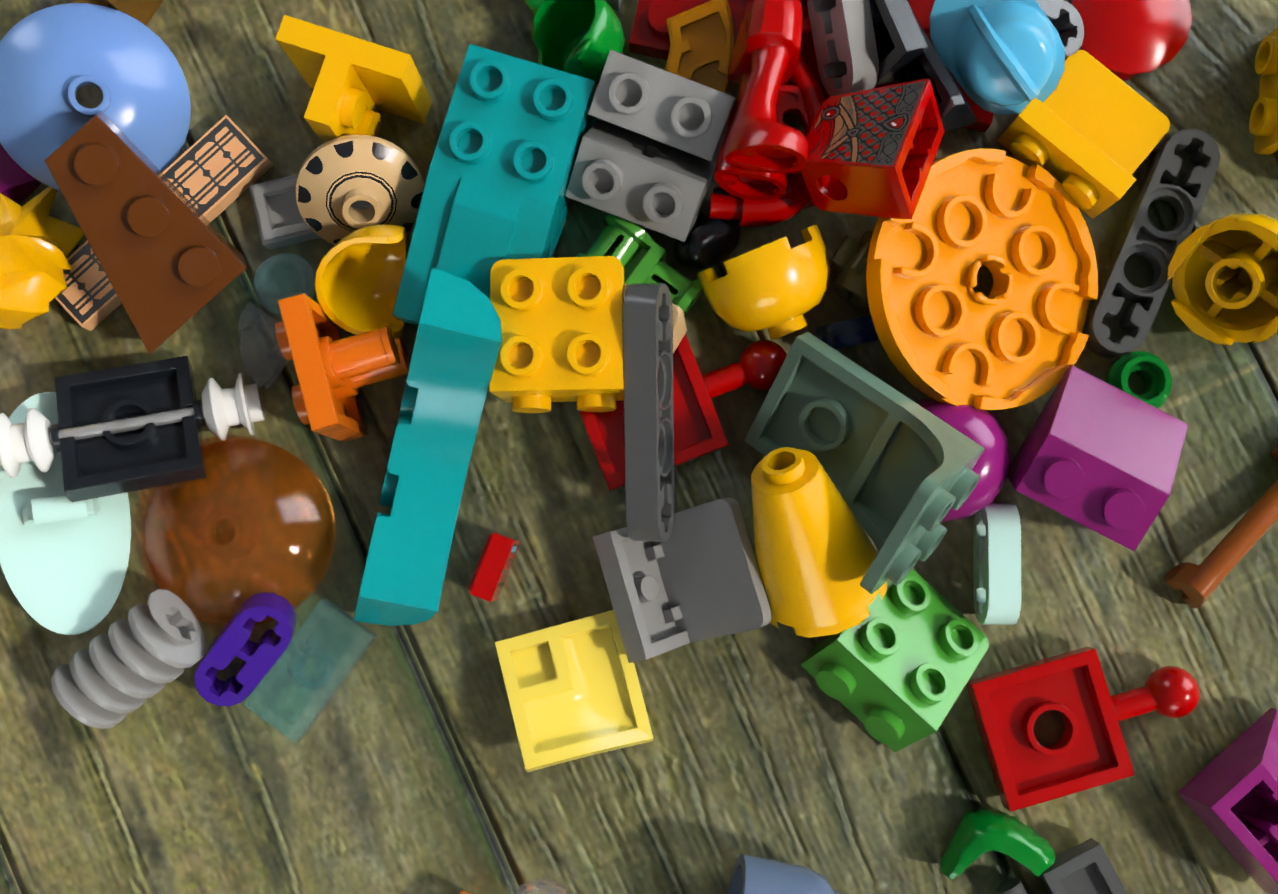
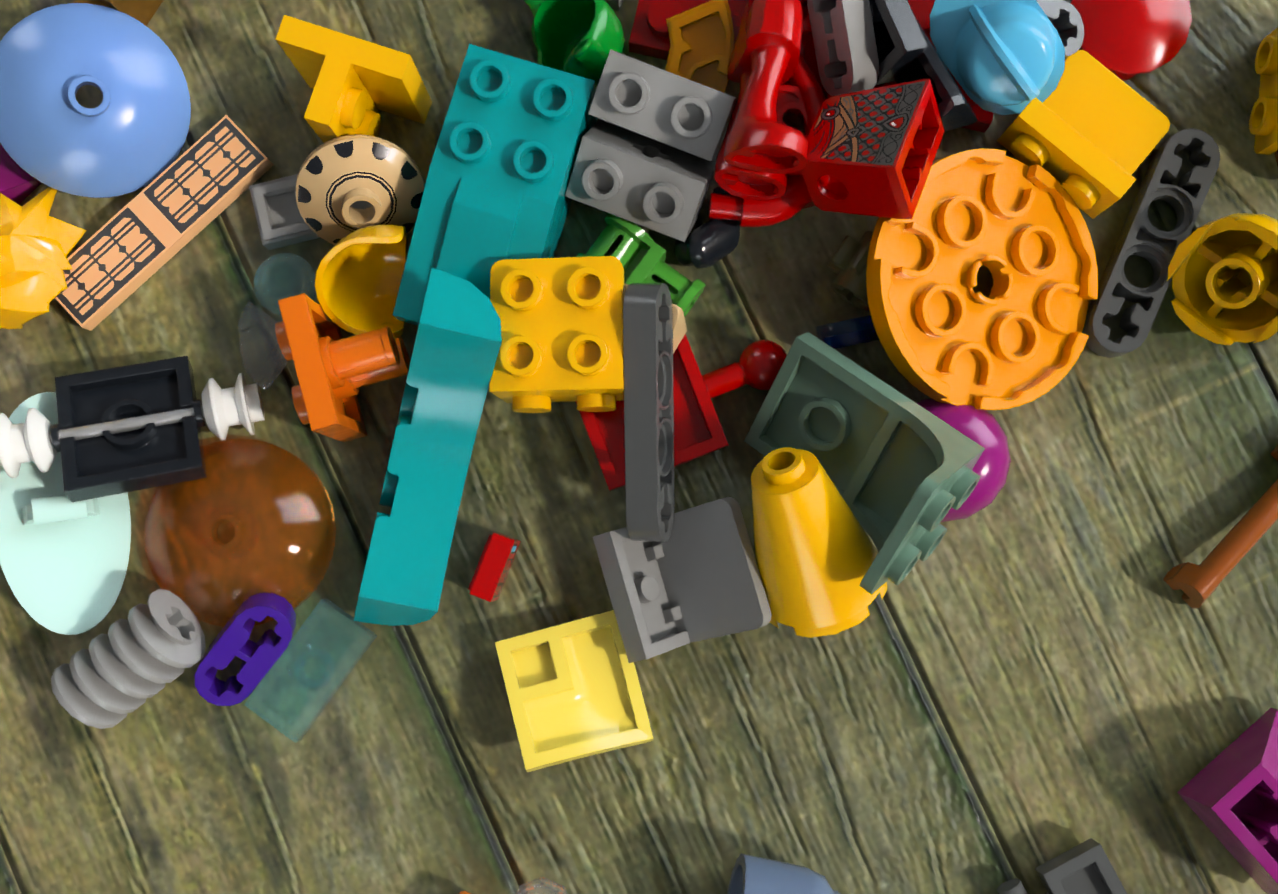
reddish brown wedge [44,111,247,355] -> none
yellow cylinder [697,224,831,340] -> none
bright green bracket [800,569,989,752] -> none
green hair [939,808,1056,880] -> none
red plate [966,647,1200,812] -> none
light aqua beam [973,503,1021,625] -> none
magenta slope [1007,364,1188,552] -> none
green plate [1105,351,1172,408] -> none

